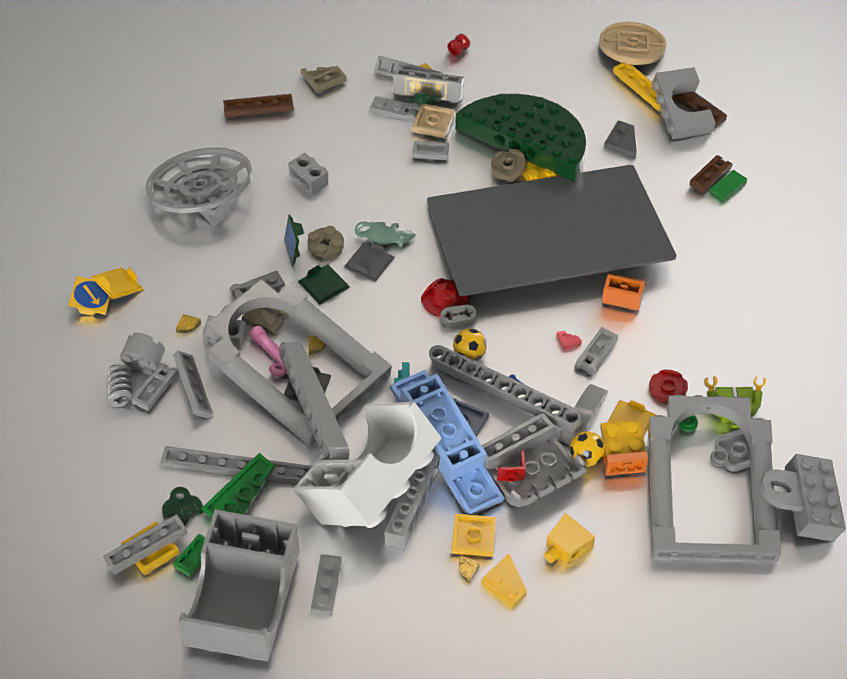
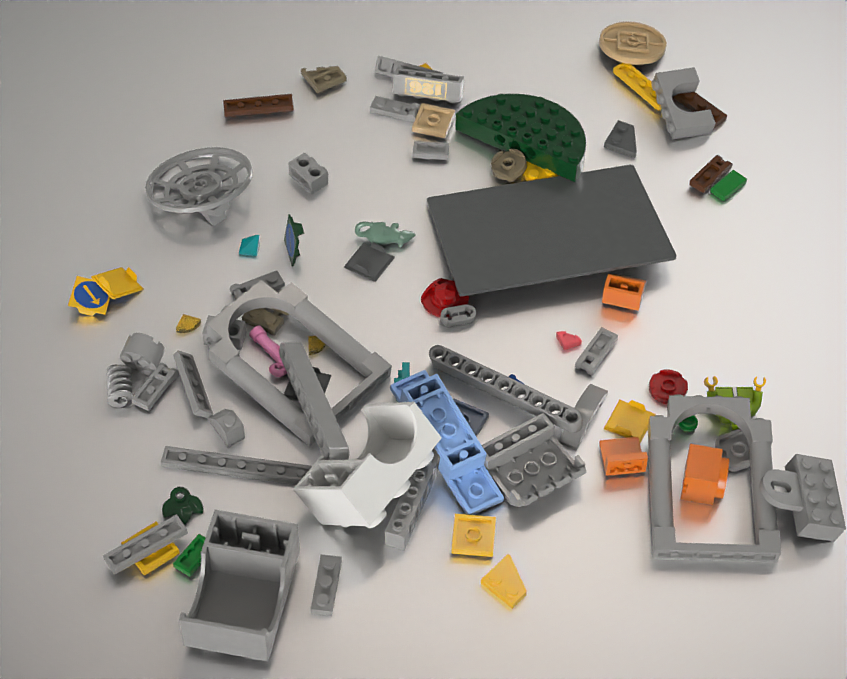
green wing [201,452,274,520] -> none
dark green piece [298,264,350,305] -> none
dark tan plate [307,226,344,260] -> none
dark green plate [407,93,442,104] -> none
red wheel [447,33,470,57] -> none
yellow piece [453,328,487,361] -> none
clear yellow tile [459,555,480,583] -> none
red bracket [497,450,526,482] -> none
yellow torso [544,513,595,564] -> none
yellow piece [570,431,605,467] -> none
yellow plate [600,419,646,458] -> none
none -> light grey slope [208,409,245,447]
none -> teal slope [239,235,260,256]
none -> orange piece [680,444,729,505]

